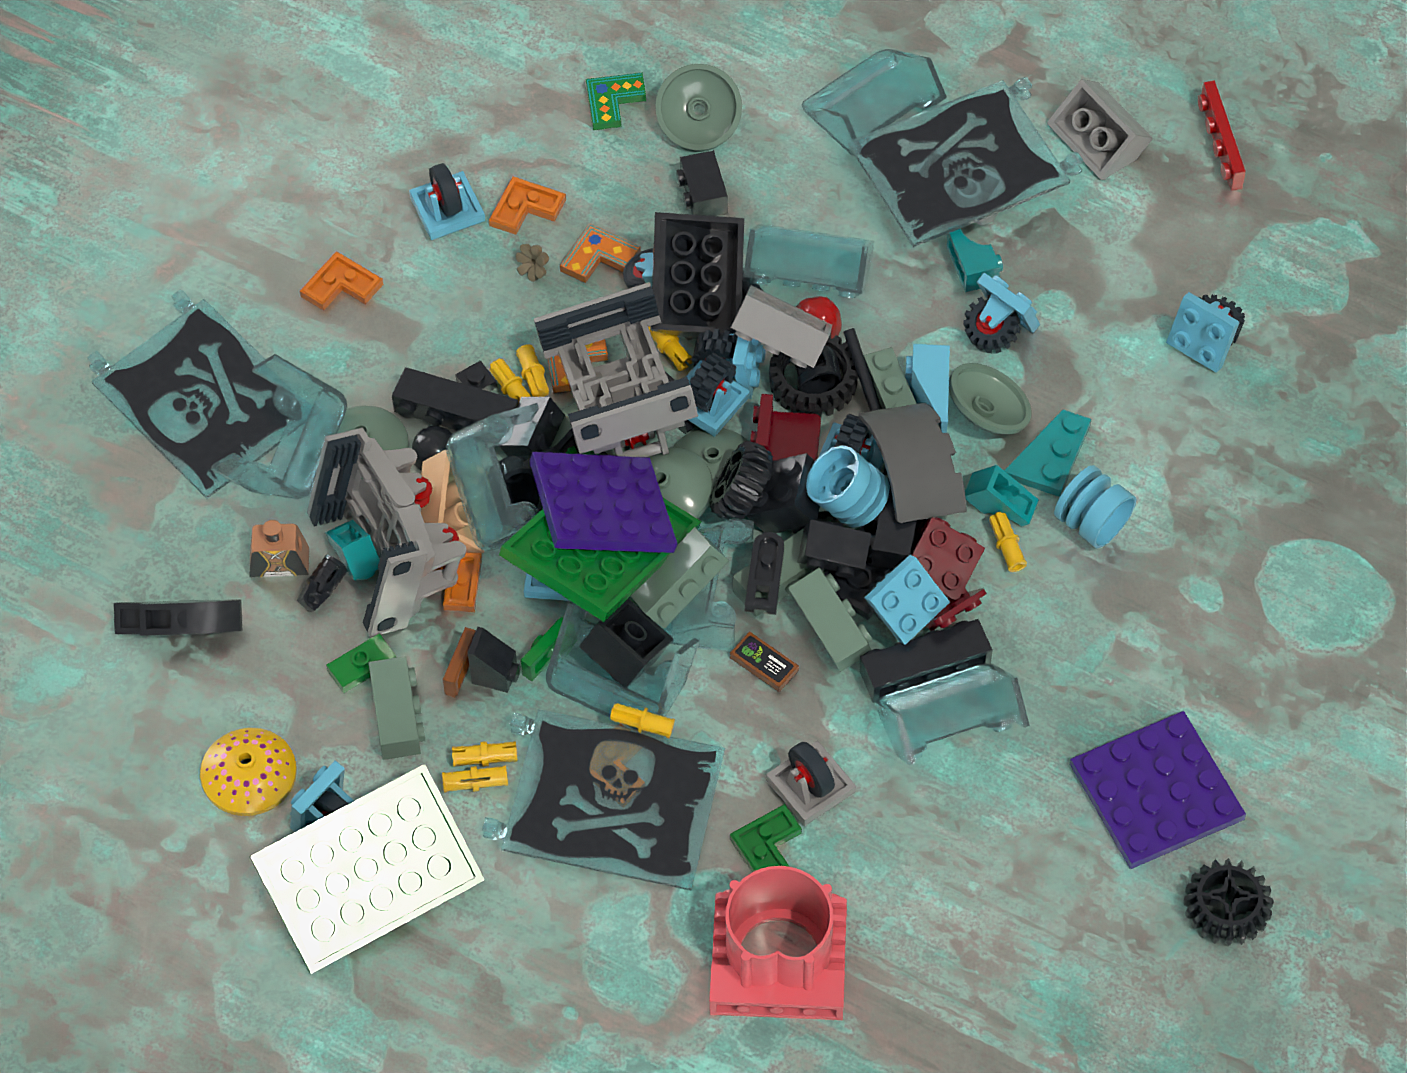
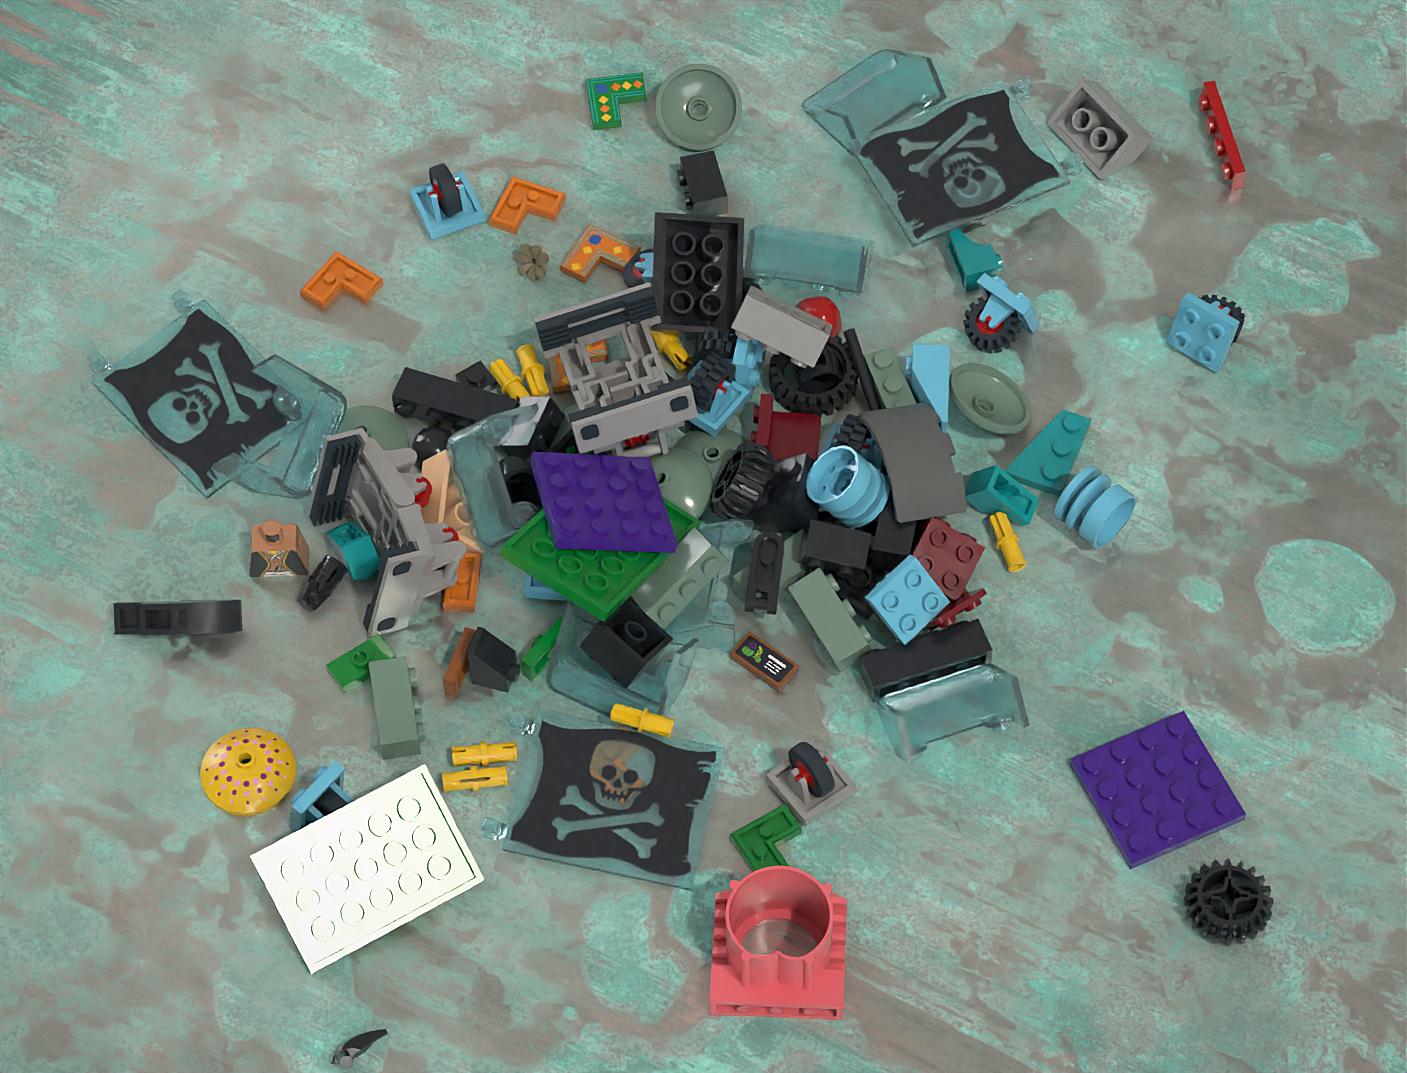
none -> black bar [331,1029,388,1069]

